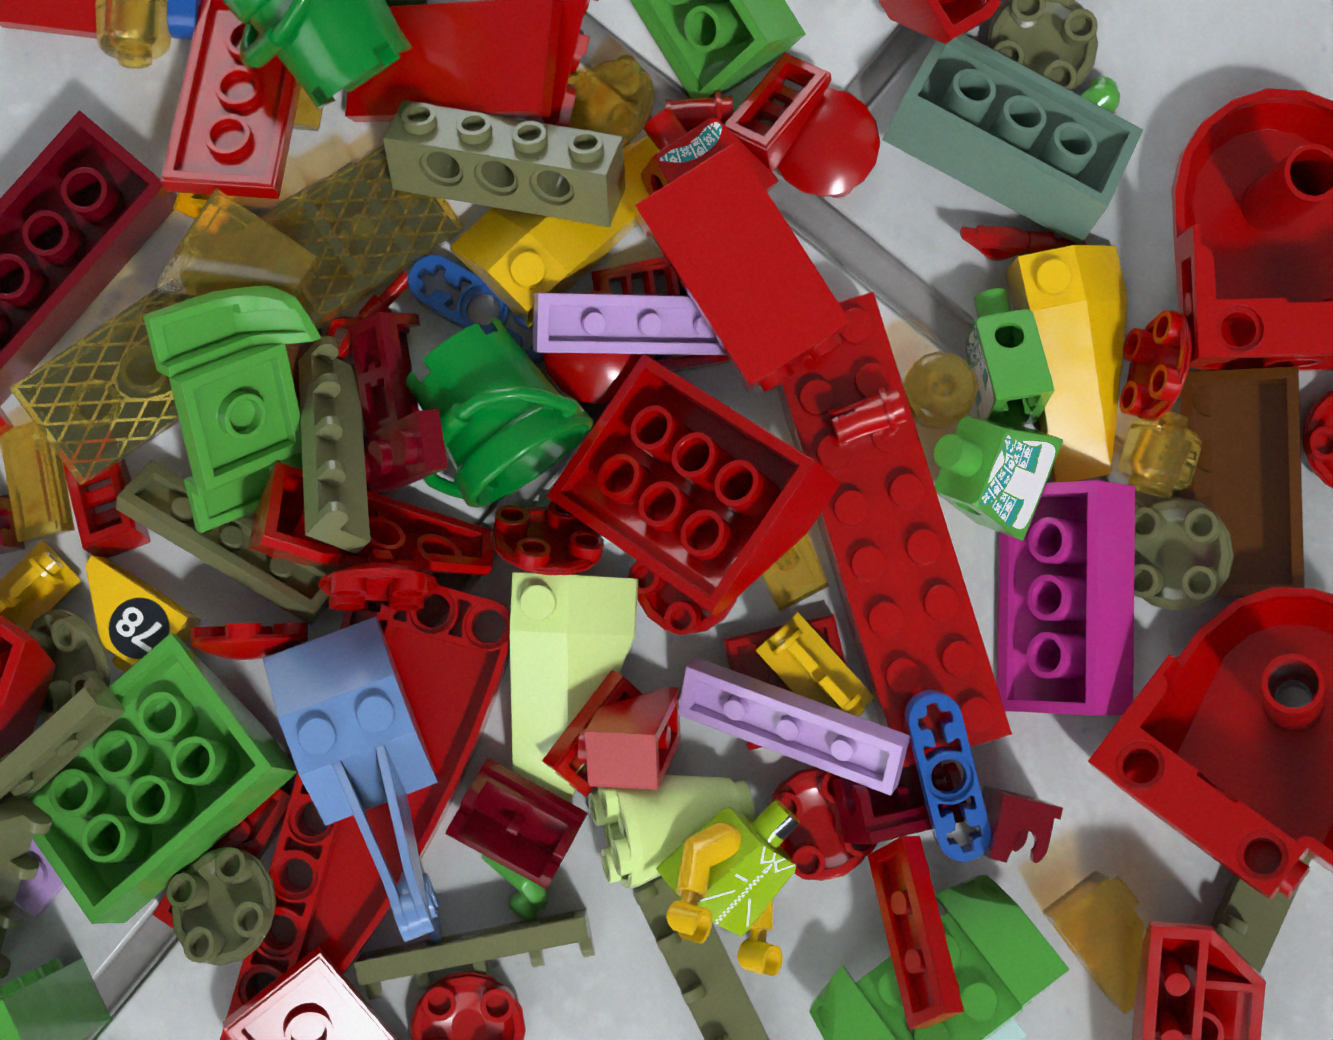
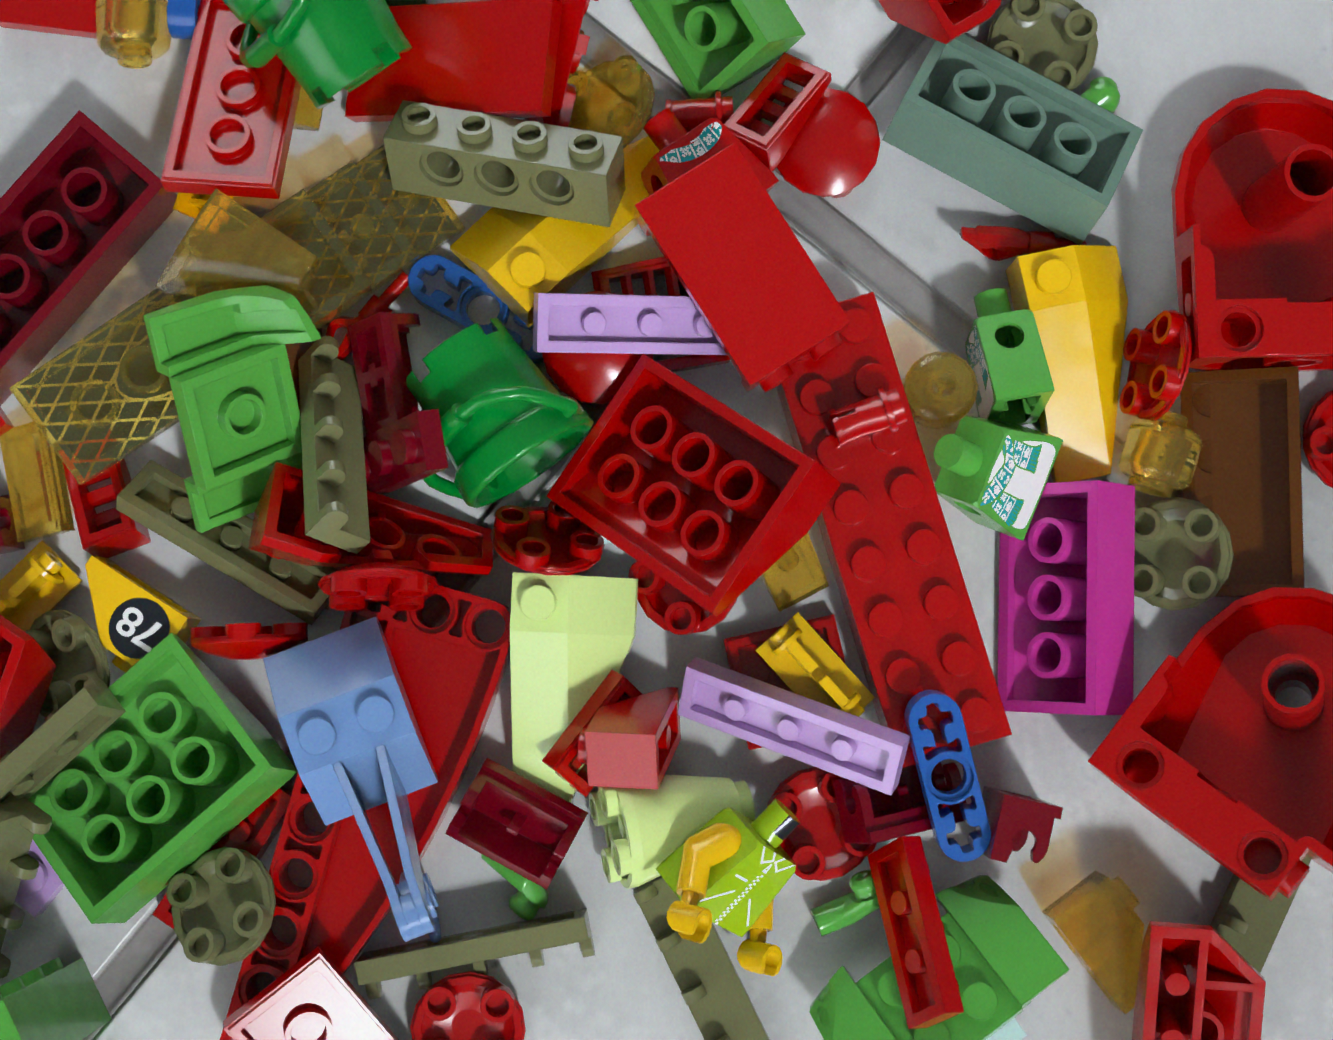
none -> bright green arm [810,870,880,936]

